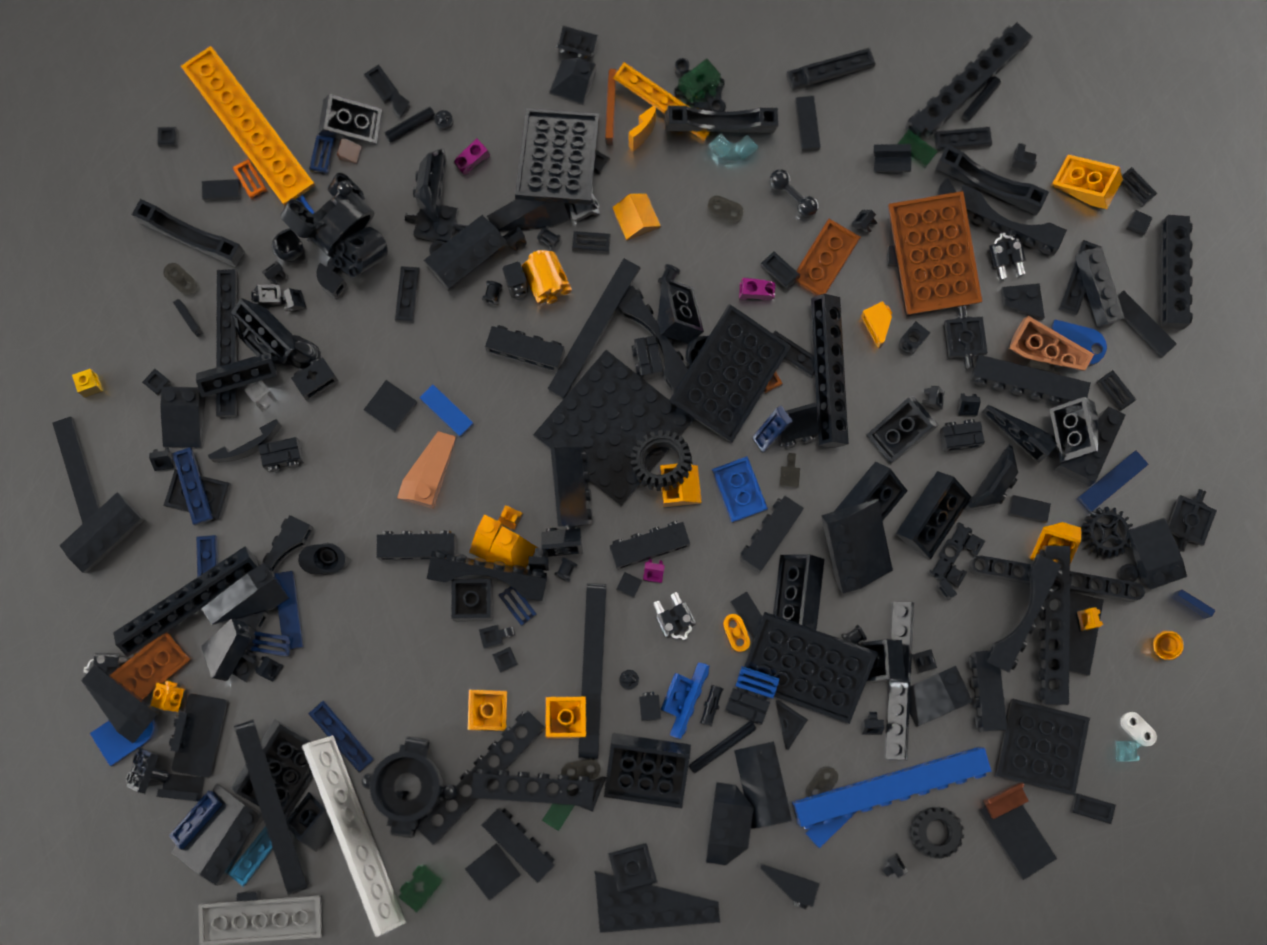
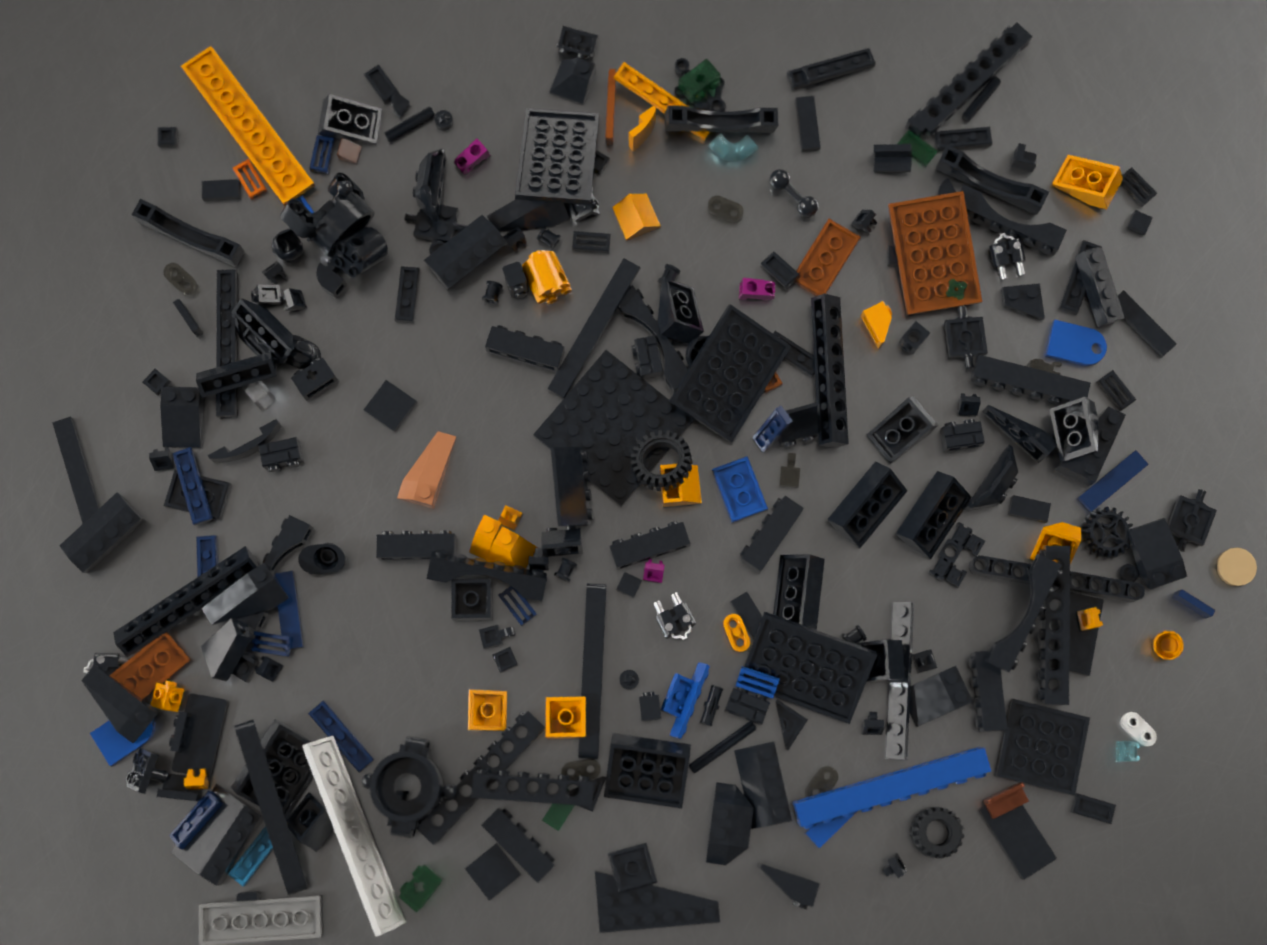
yellow brick [72,369,103,398] -> none
blue tile [419,385,474,437] -> none
black slope [821,499,893,594] -> none
black tile [922,386,945,410] -> none
black tile [937,578,957,600] -> none
nougat wedge [1009,316,1094,371] -> none
black brick [1162,215,1193,329] -> none
none -> light orange tile [184,769,209,790]
none -> clear green plate [946,279,967,300]
none -> tan tile [1217,547,1257,586]

